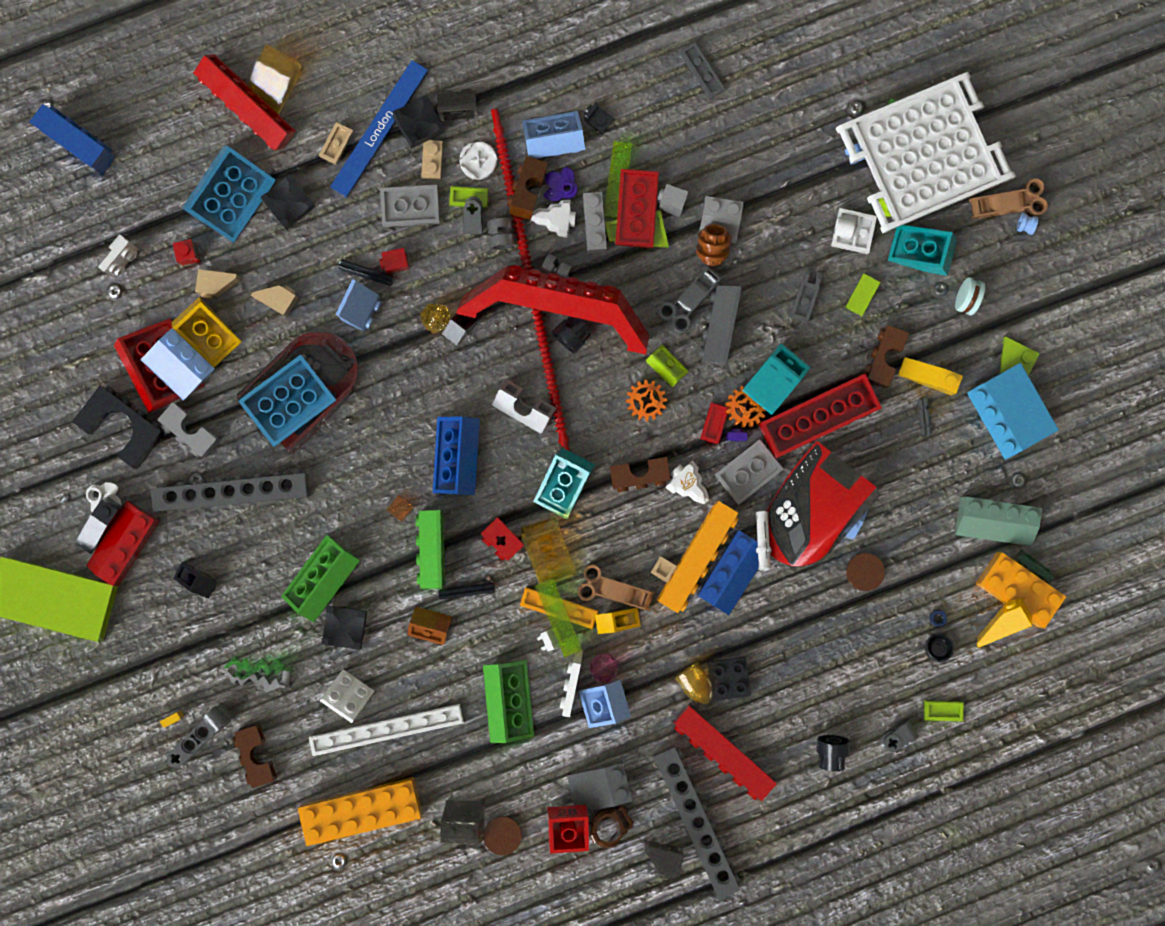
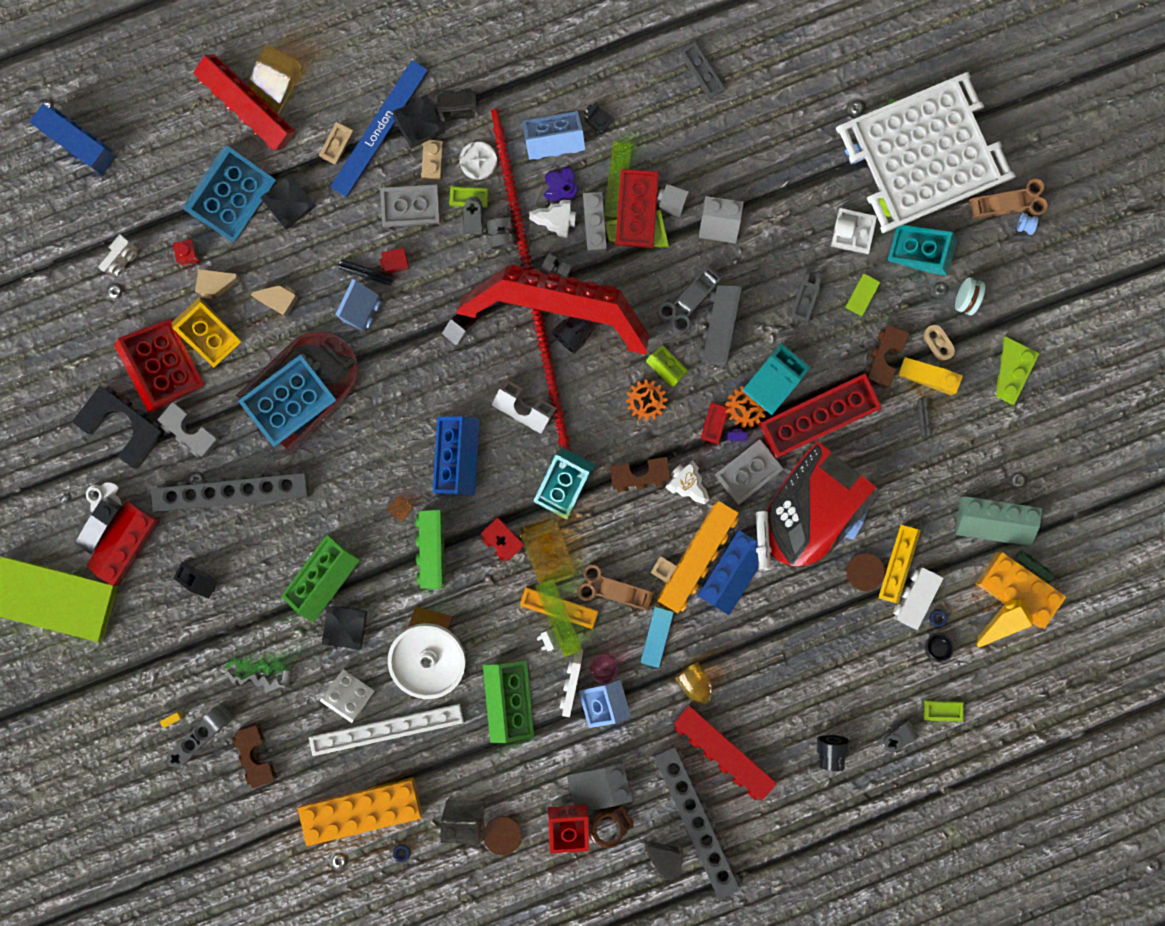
light blue slope [141,328,214,401] -> none
clear yellow piece [420,303,451,334] -> none
black axle [438,582,495,600] -> none
reddish brown arch [507,156,548,220] -> none
yellow slope [595,608,641,634] -> none
dark orange piece [696,224,731,266] -> none
black brick [706,657,751,701] -> none
dark azure slope [967,363,1059,460] -> none
none -> white dish [388,623,466,699]
none -> dark blue axle [393,844,411,863]
none -> medium azure tile [640,607,673,668]
none -> yellow plate [878,525,921,604]
none -> white brick [893,567,943,630]
none -> tan plate [923,325,955,361]

